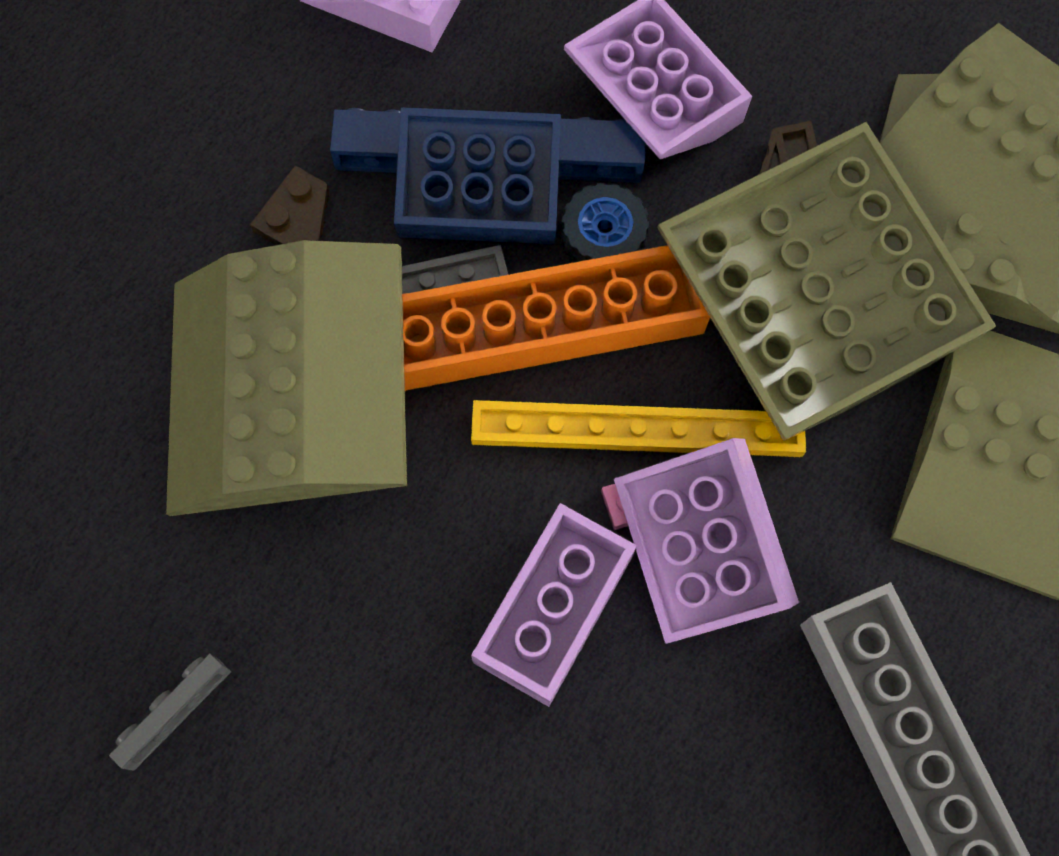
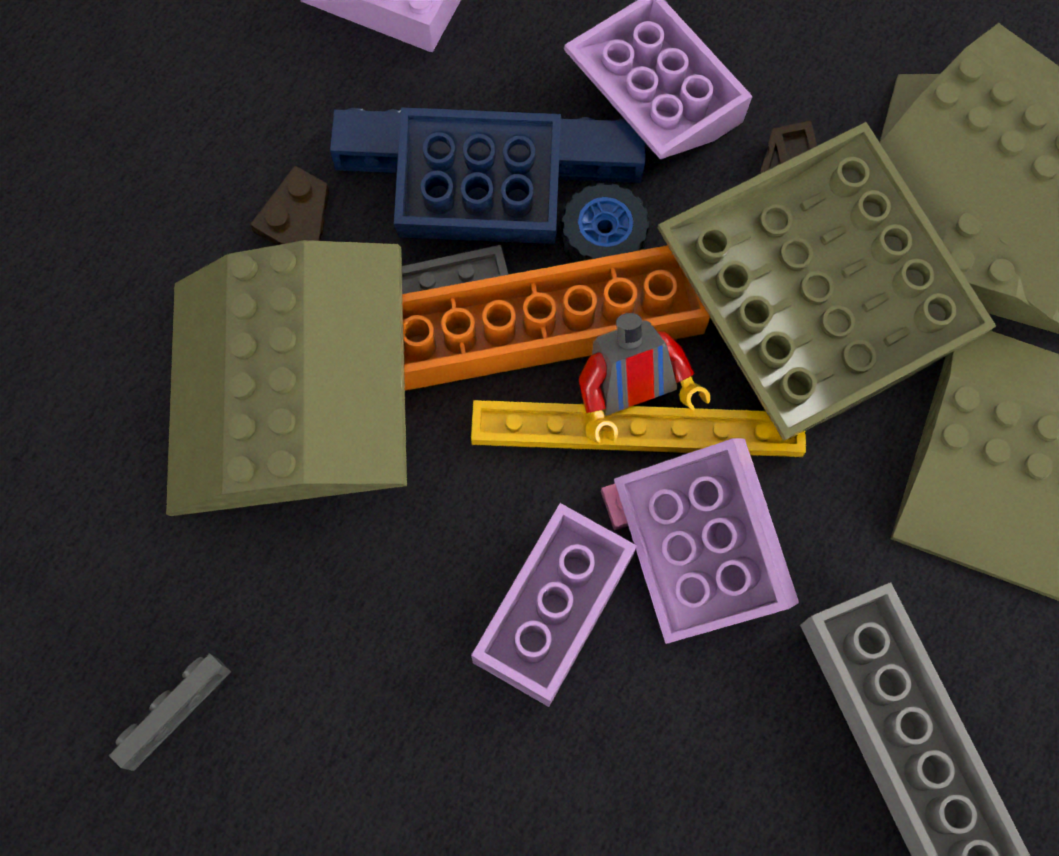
none -> torso [579,313,710,444]

